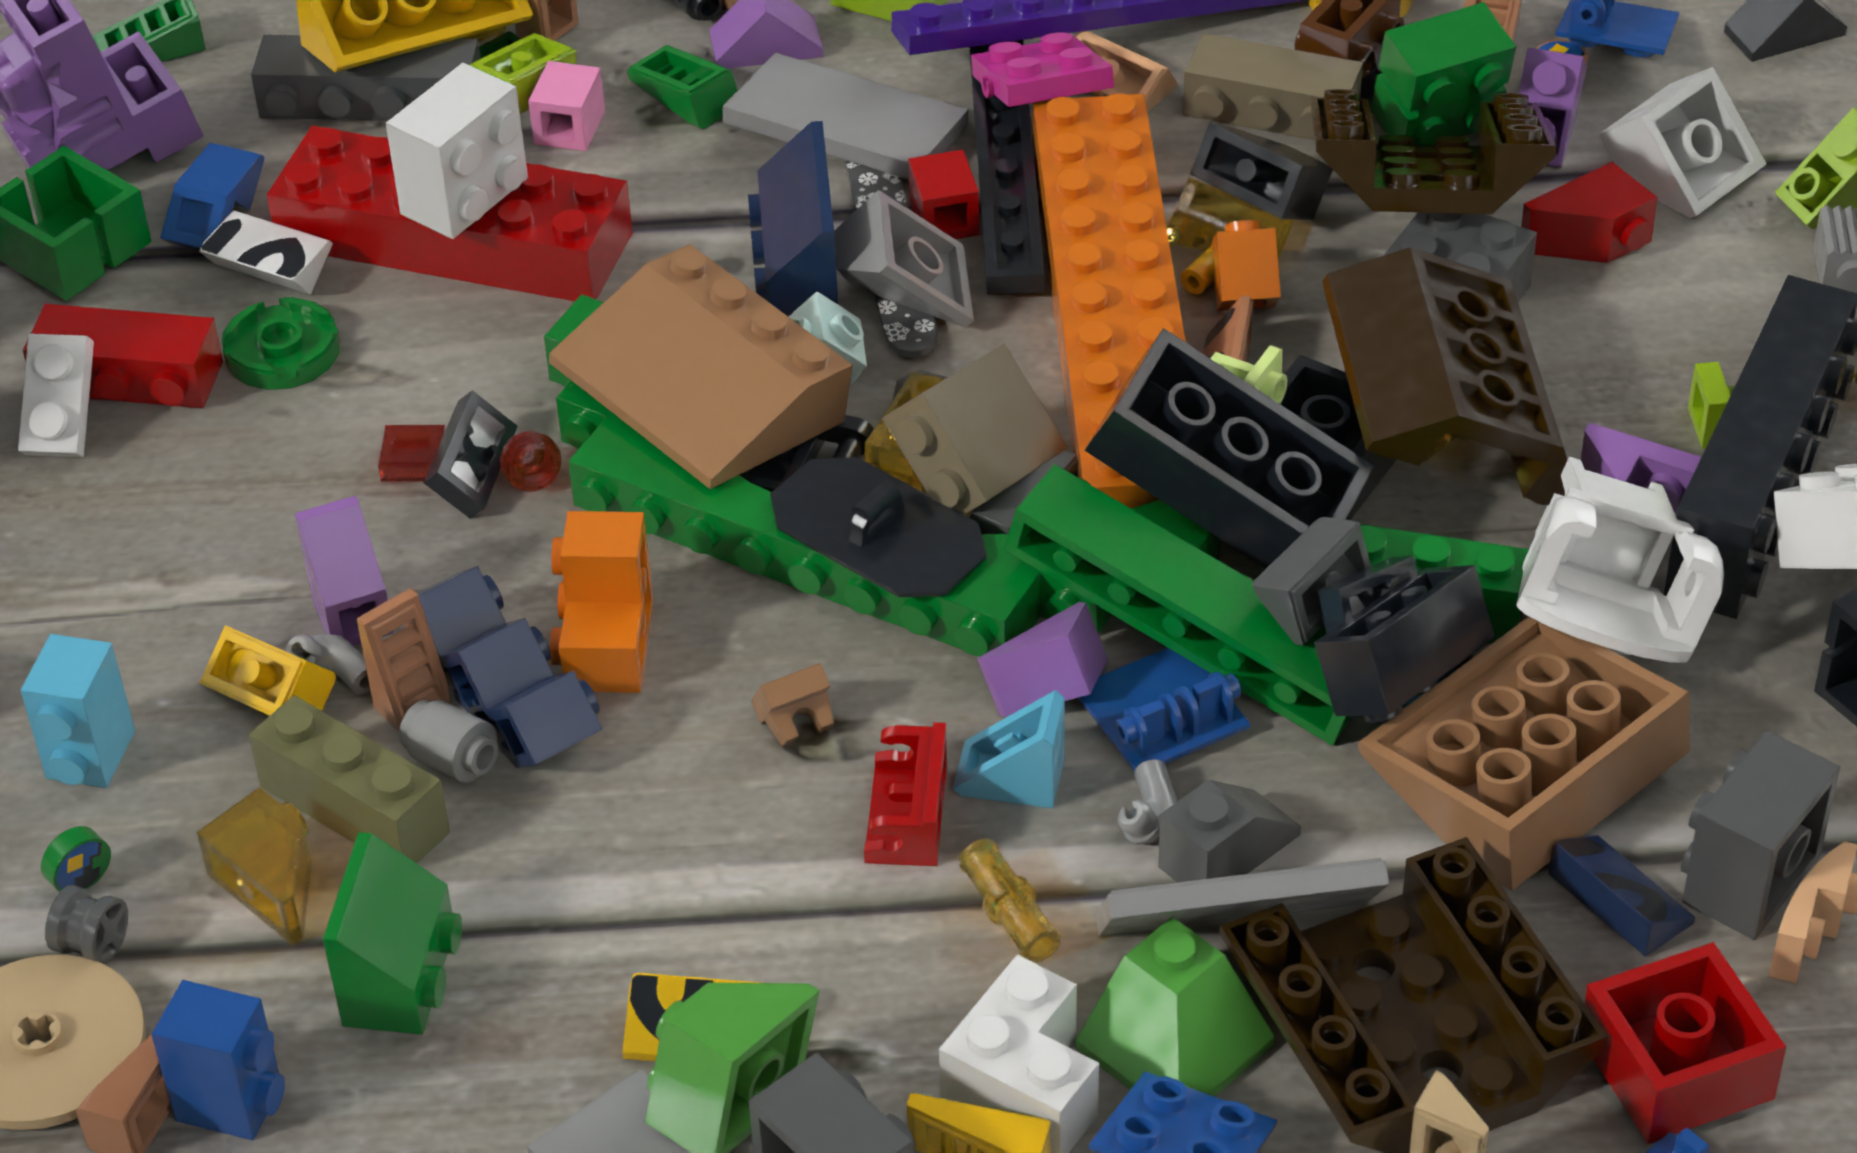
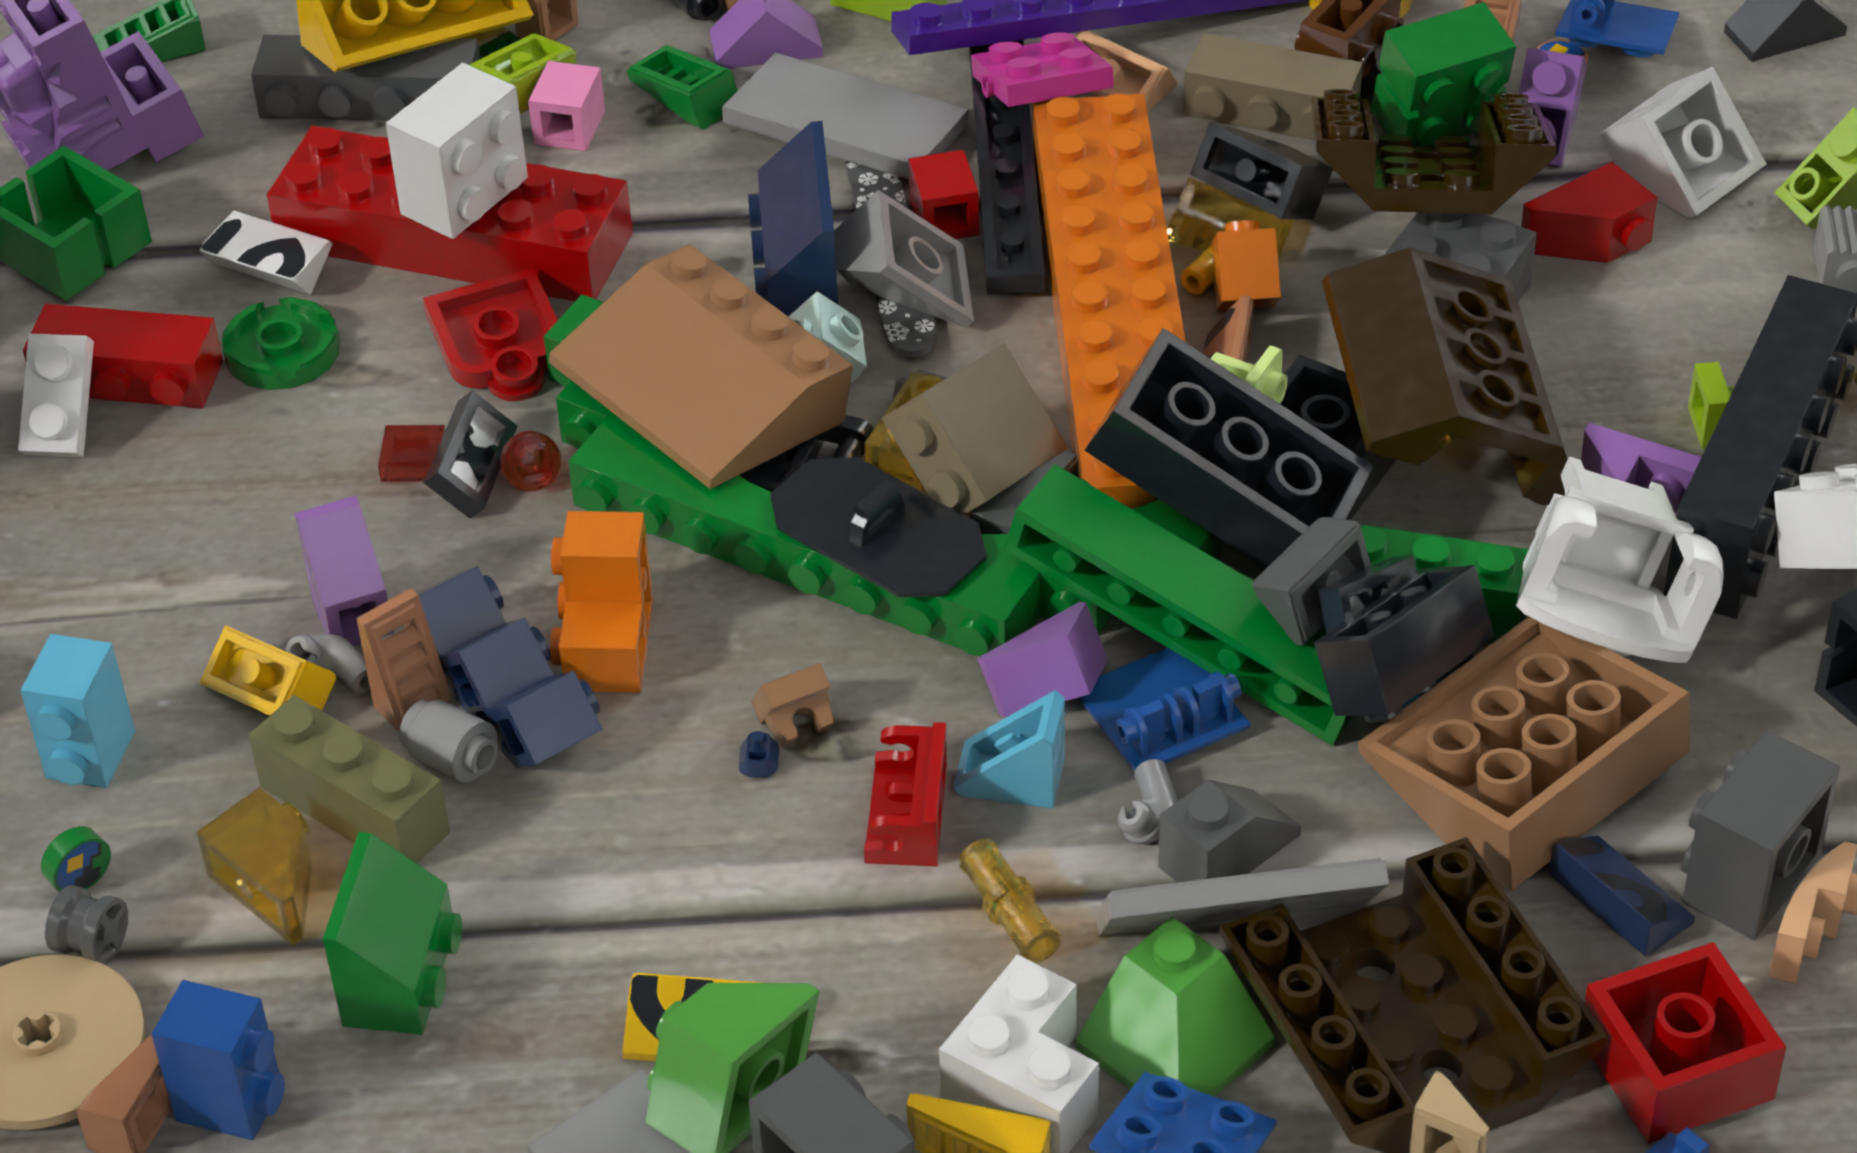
blue slope [160,143,265,250] -> none
none -> red plate [423,267,558,401]
none -> dark blue rock [739,731,779,778]

